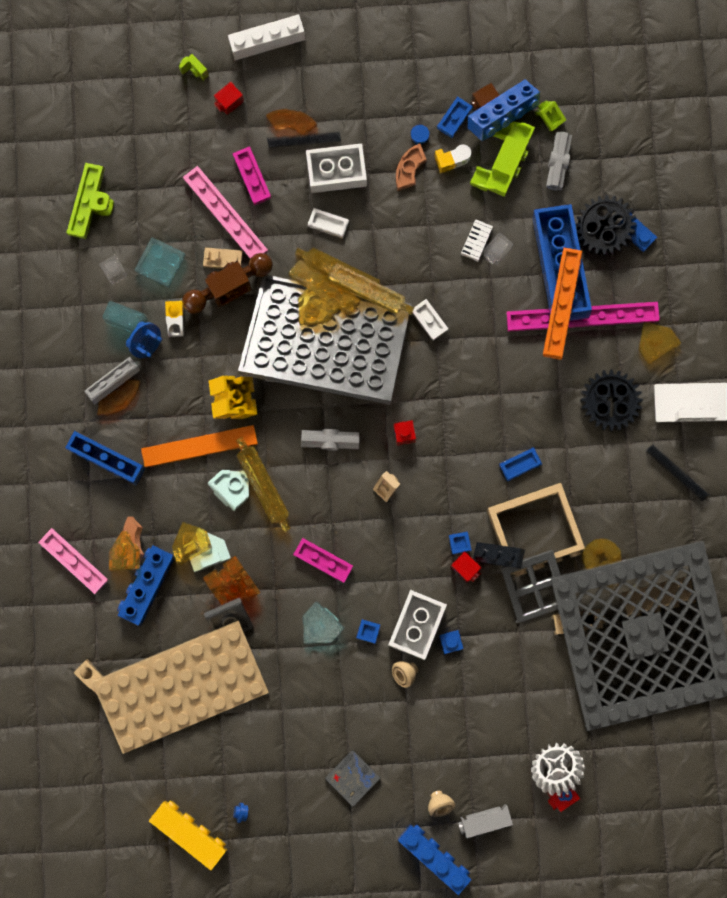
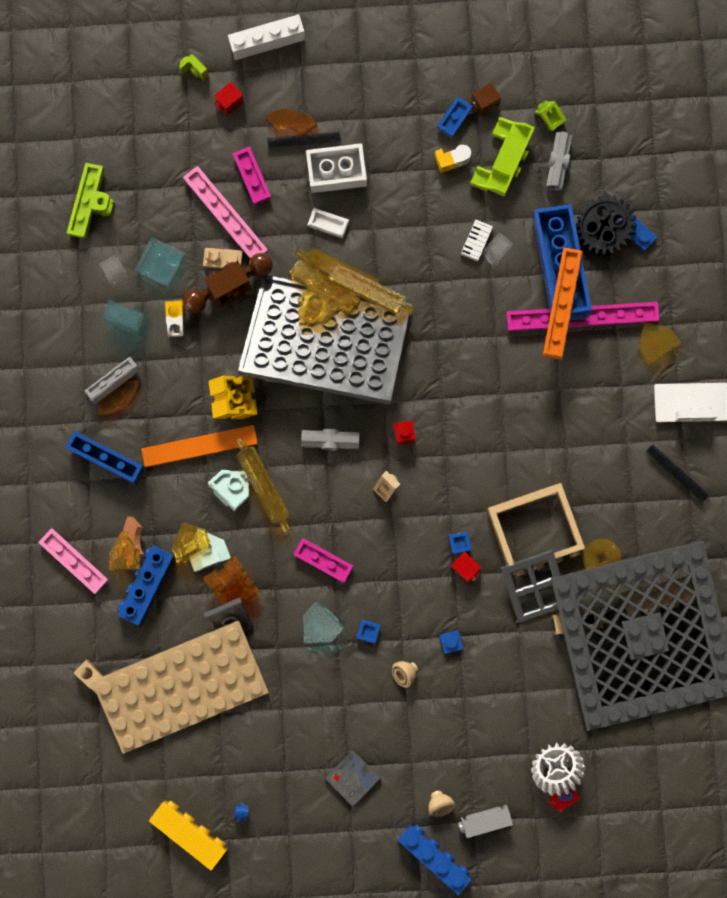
blue plate [126,321,163,359] -> none
white brick [388,590,447,660] -> none
nougat tile [396,143,427,191] -> none
blue tile [411,125,429,145] -> none
white plate [411,299,448,341] -> none
blue brick [468,80,540,141] -> none
black plate [473,542,525,569] -> none
blue tile [499,447,542,482] -> none
black gear [580,369,643,432] -> none

